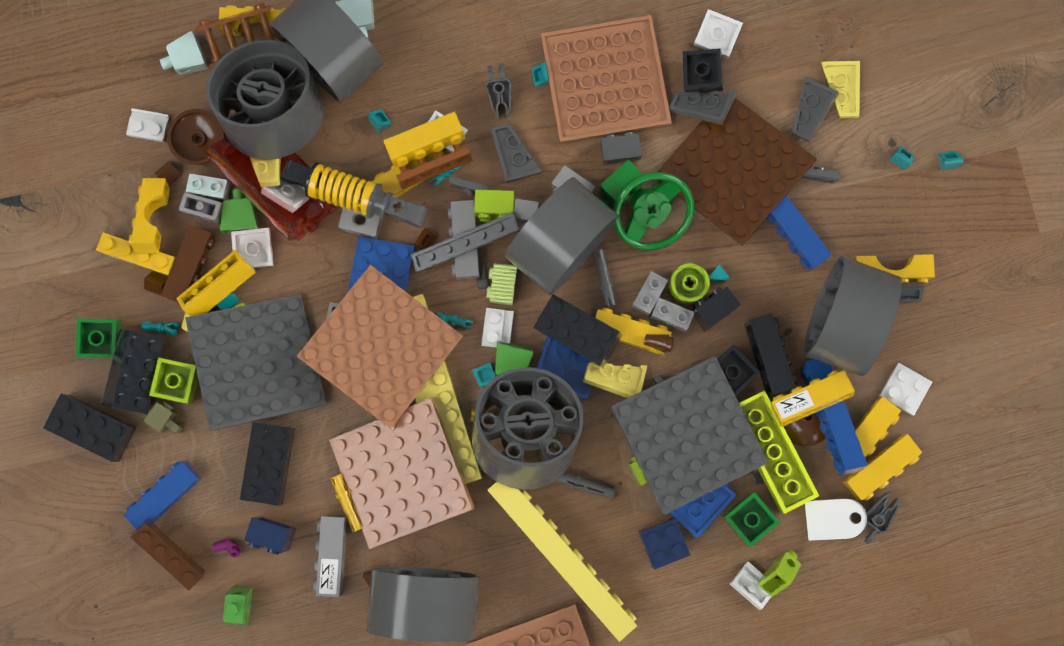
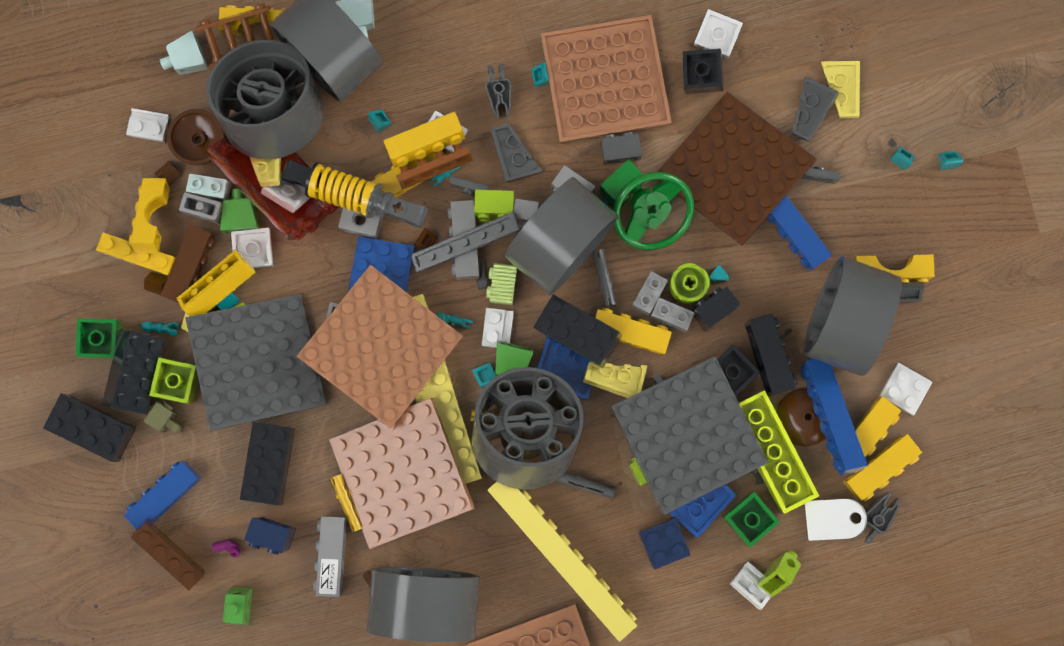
reddish brown cone [644,334,674,353] -> none
dark grey wing [669,90,737,125] -> none
yellow brick [771,370,855,427] -> none

